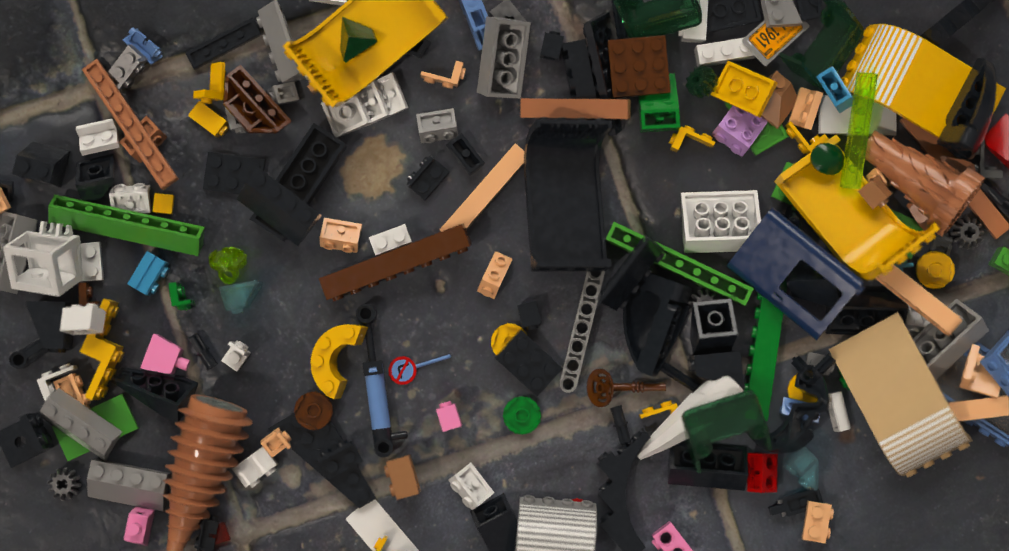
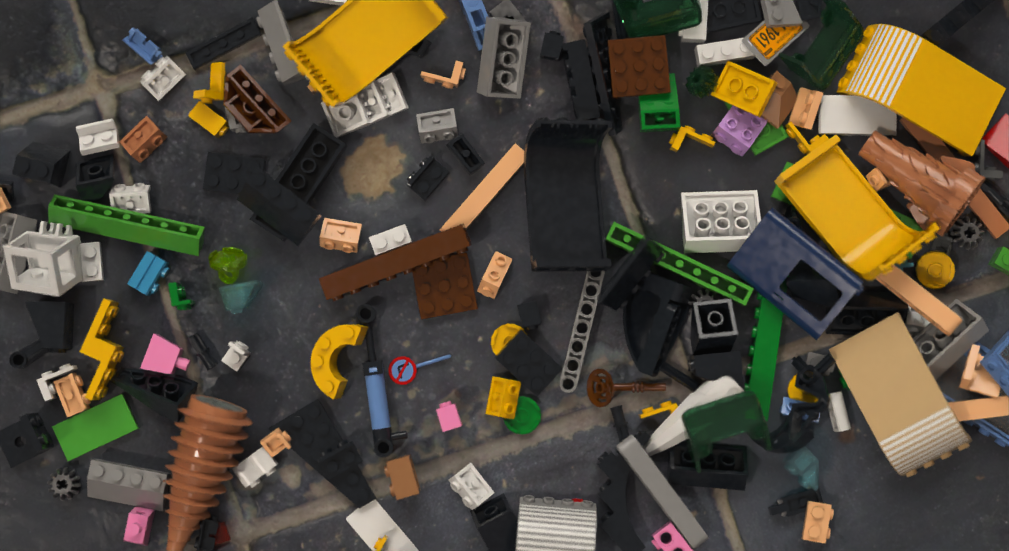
light grey slope [40,388,122,461] -> none
white brick [60,303,106,335] -> none
reddish brown bracket [78,283,102,306] -> none
nougat tile [82,59,179,190] -> none
flat silver bracket [107,44,148,90] -> none
yellow tile [152,193,175,215] -> none
light grey bracket [267,82,299,106] -> none
reddish brown tile [294,391,333,430] -> none
dark green slope [340,17,377,63] -> none
nougat tile [521,98,630,119] -> none
red brick [747,453,778,493] -> none
dark green hat [810,143,845,175] -> none
dark azure brick [817,66,856,113] -> none
clear neon green tile [840,72,878,189] -> none
medium nougat brick [858,176,892,209] -> none
black panel [937,58,997,160] -> none
none -> white bracket [140,56,186,101]
none -> reddish brown plate [412,253,478,320]
none -> yellow bracket [485,376,521,419]
none -> light grey beam [616,434,709,550]

